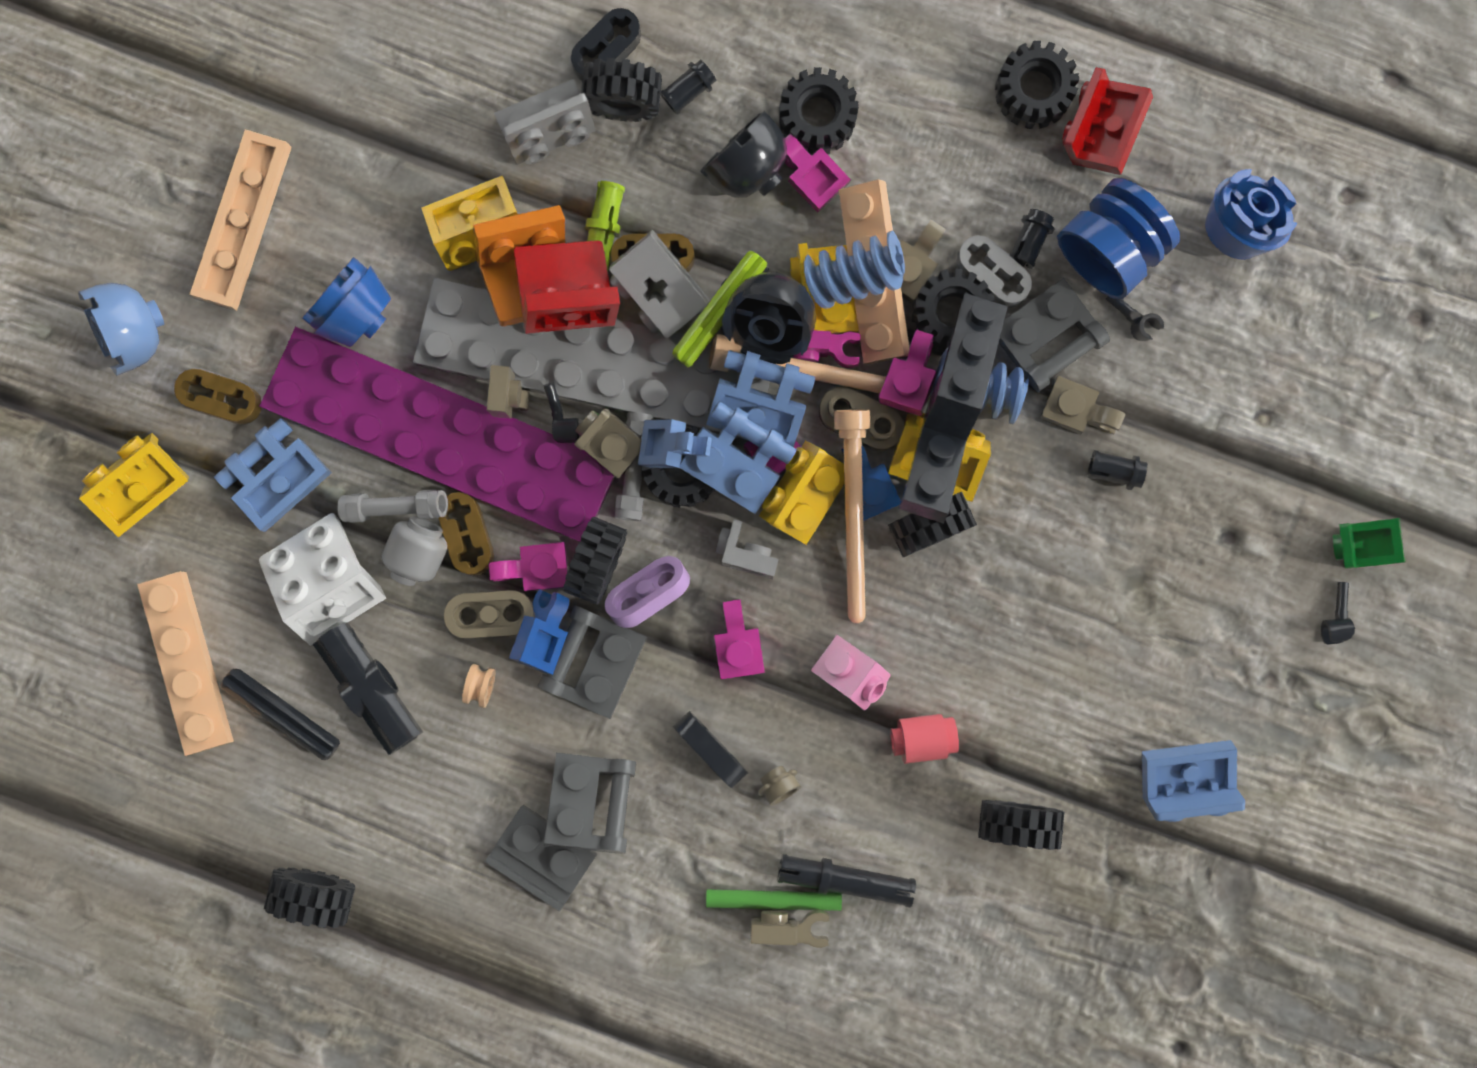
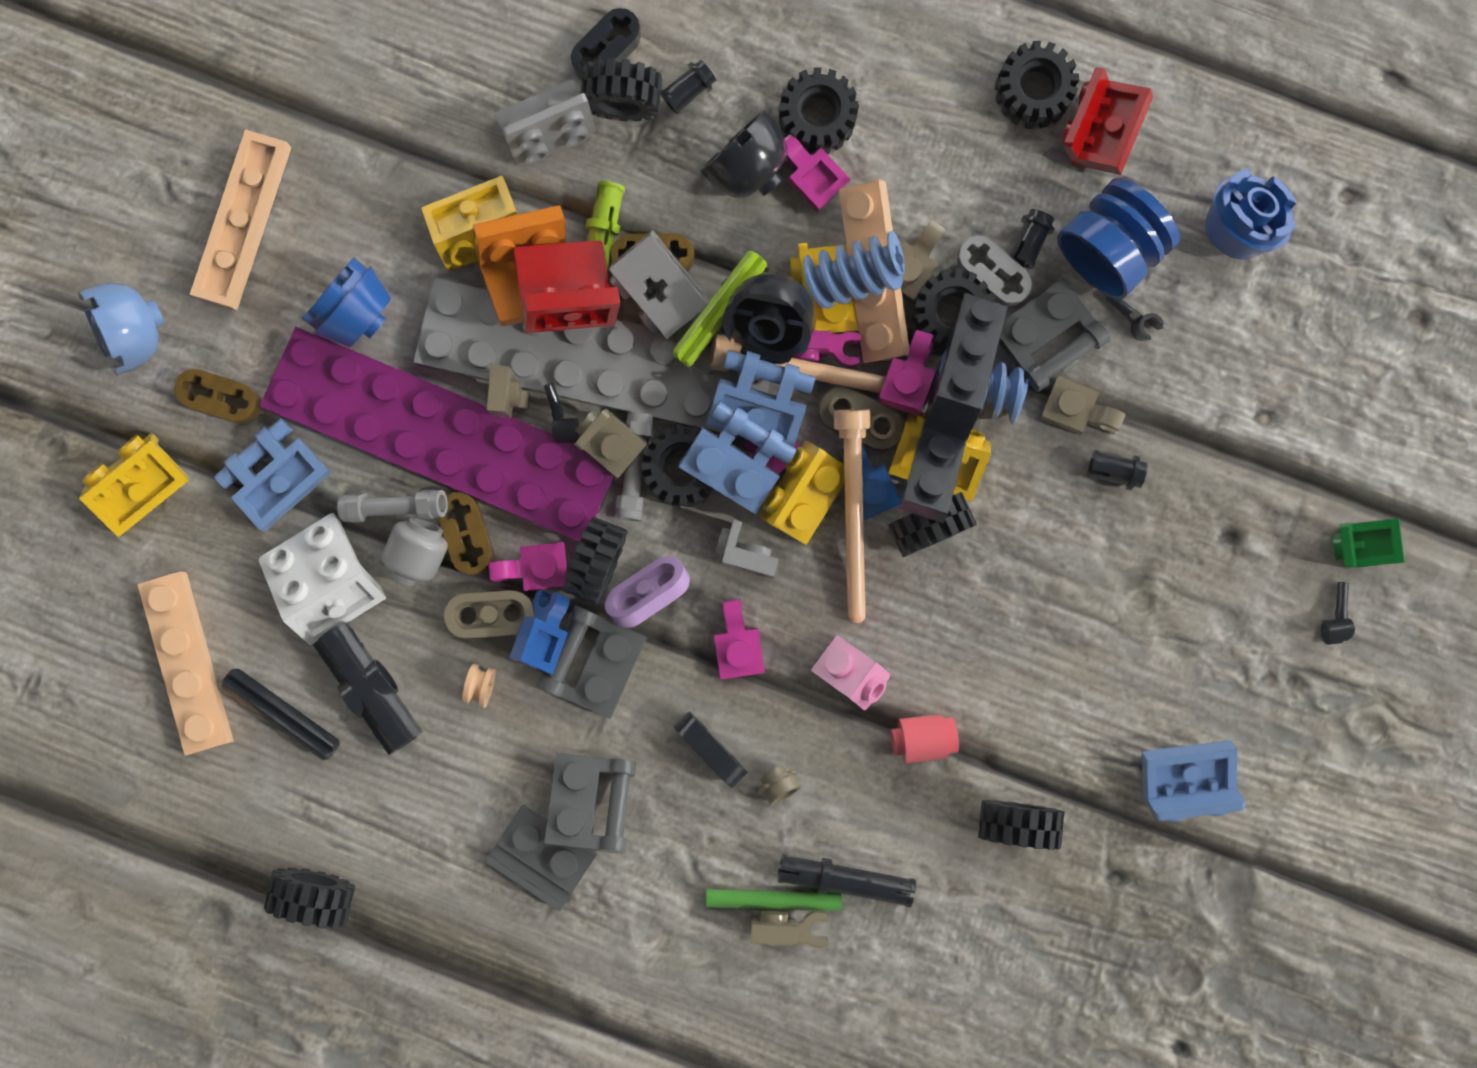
medium blue plate [638,419,712,468] -> none

